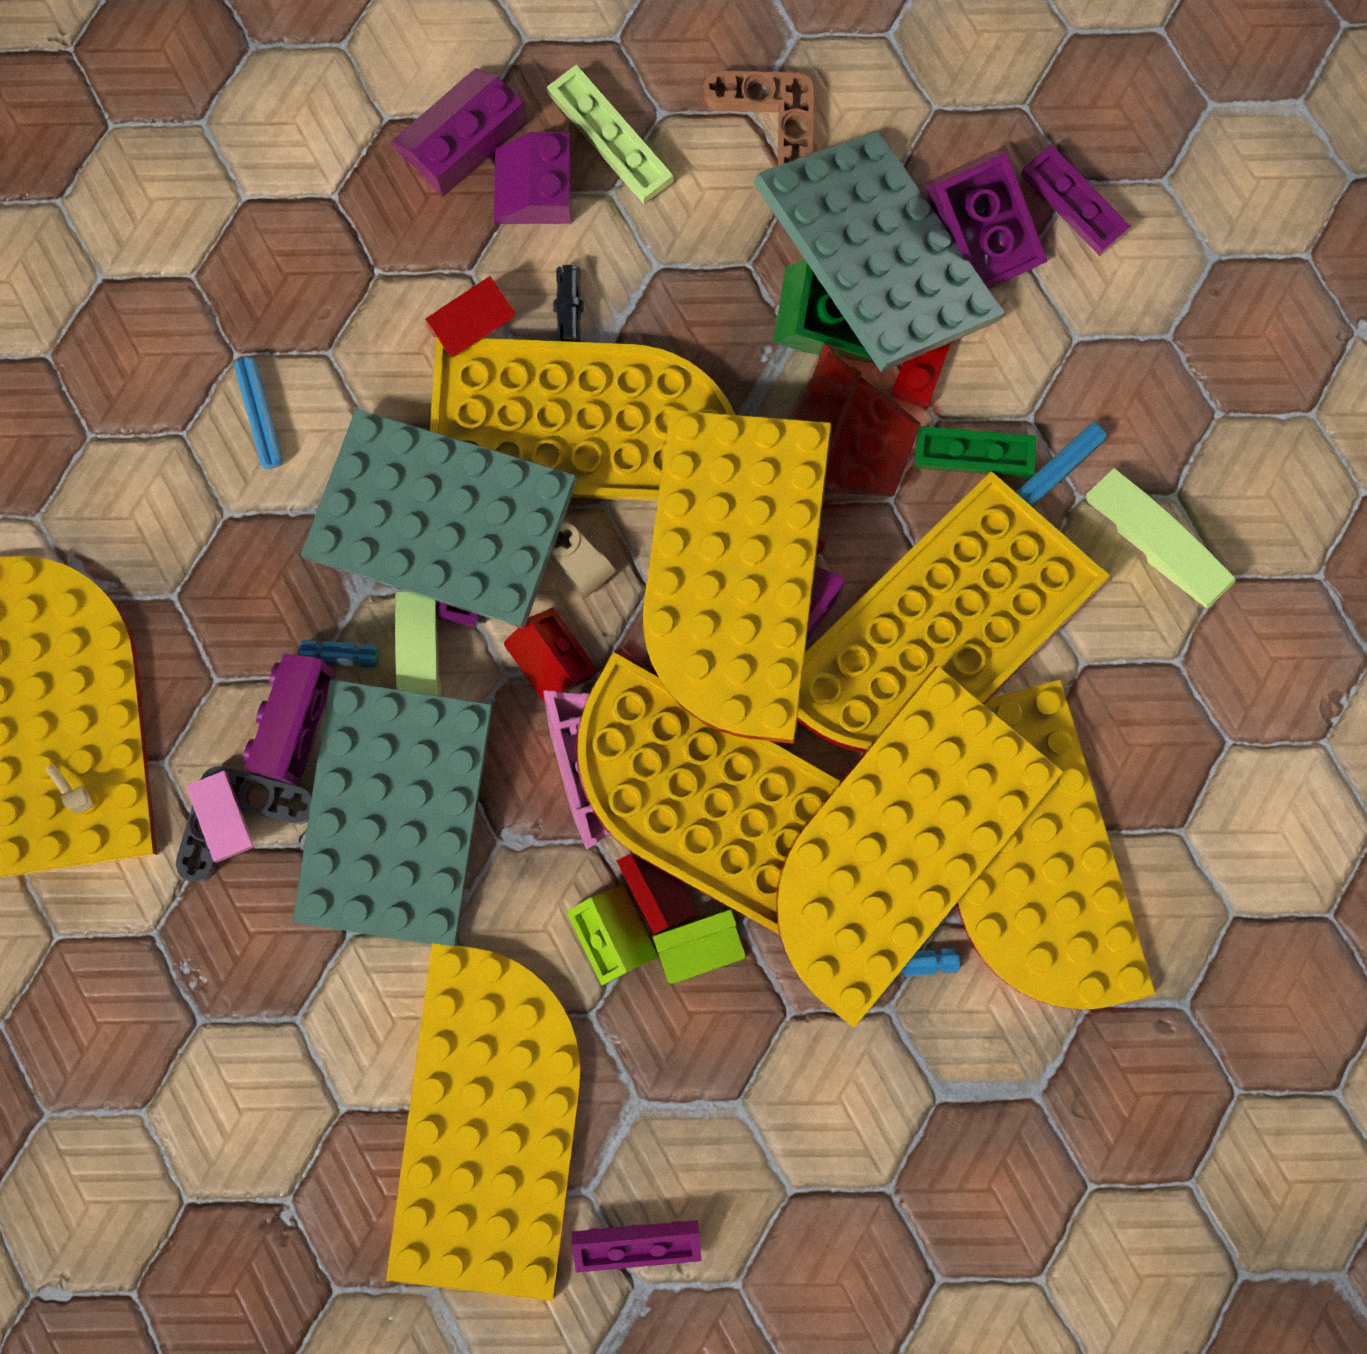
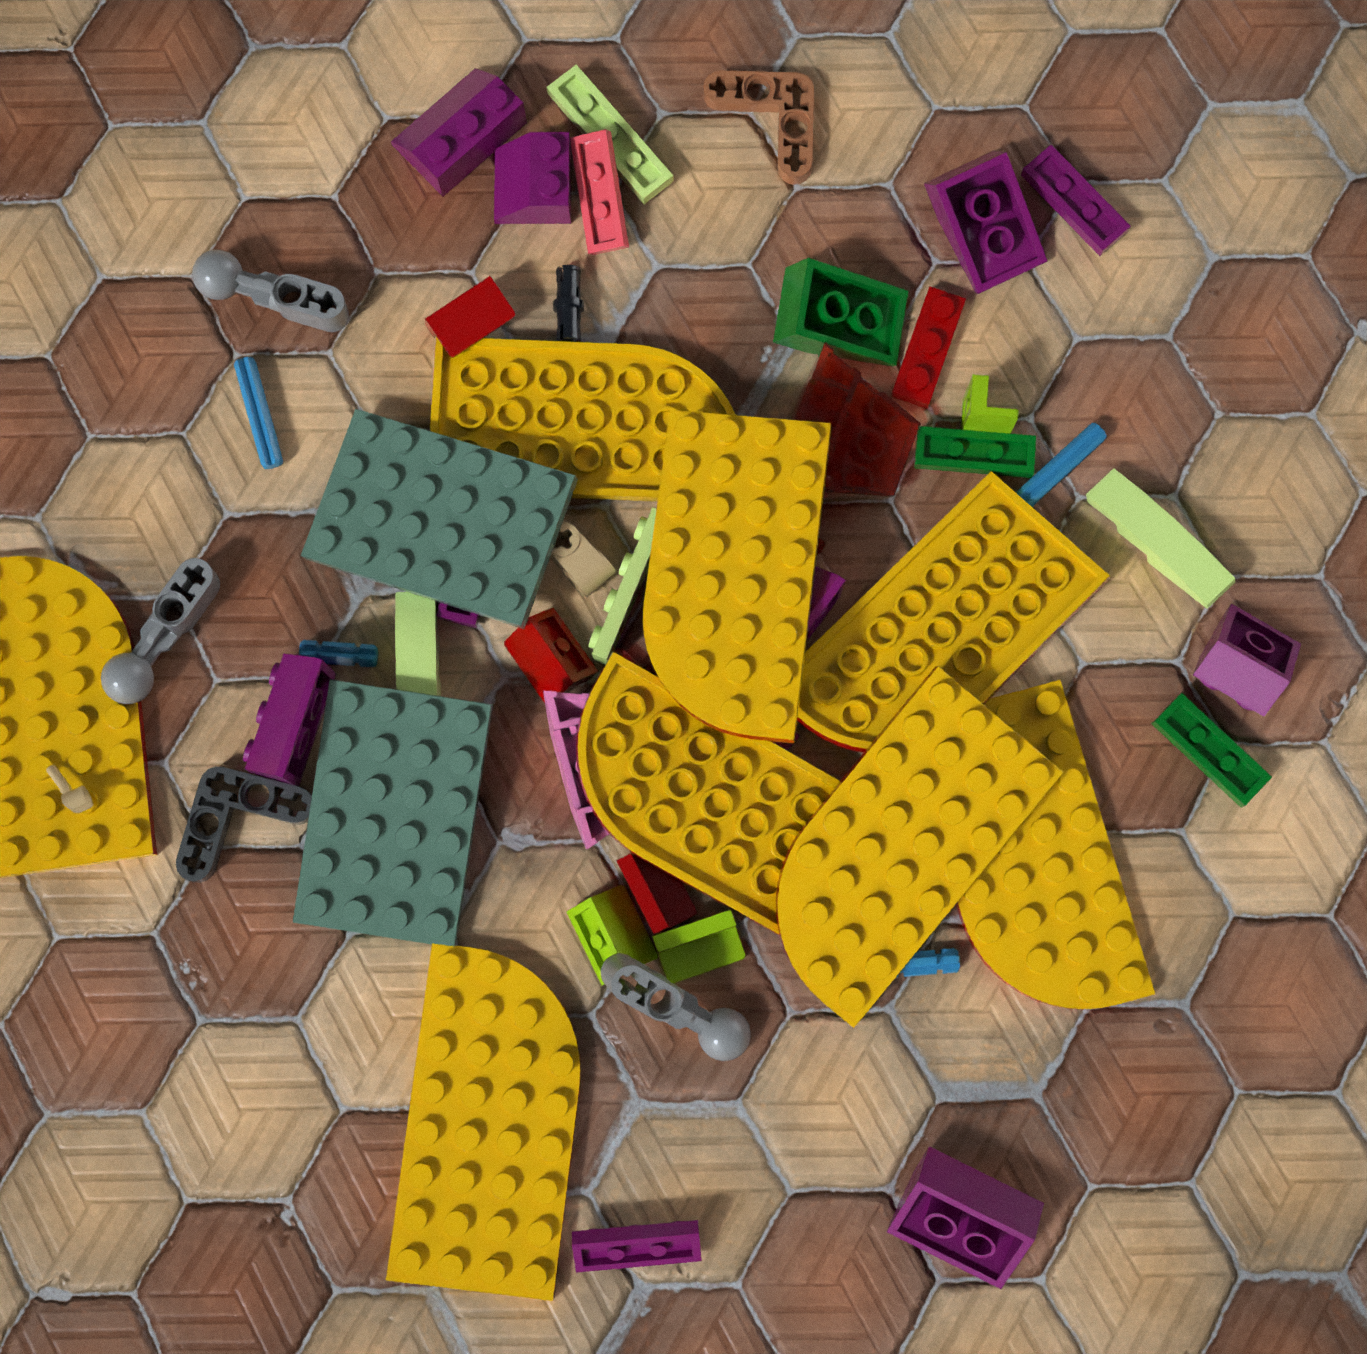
bright pink tile [186,771,255,863] -> none
sand green plate [753,131,1005,372] -> none
none -> light grey beam [101,558,220,704]
none -> light grey beam [192,249,349,332]
none -> coral plate [570,129,629,255]
none -> yellowish green plate [588,507,656,665]
none -> light grey beam [601,953,751,1061]
none -> magenta slope [887,1146,1044,1289]
none -> lime panel [961,374,1019,434]
none -> green plate [1151,693,1272,808]
none -> magenta slope [1193,603,1301,716]

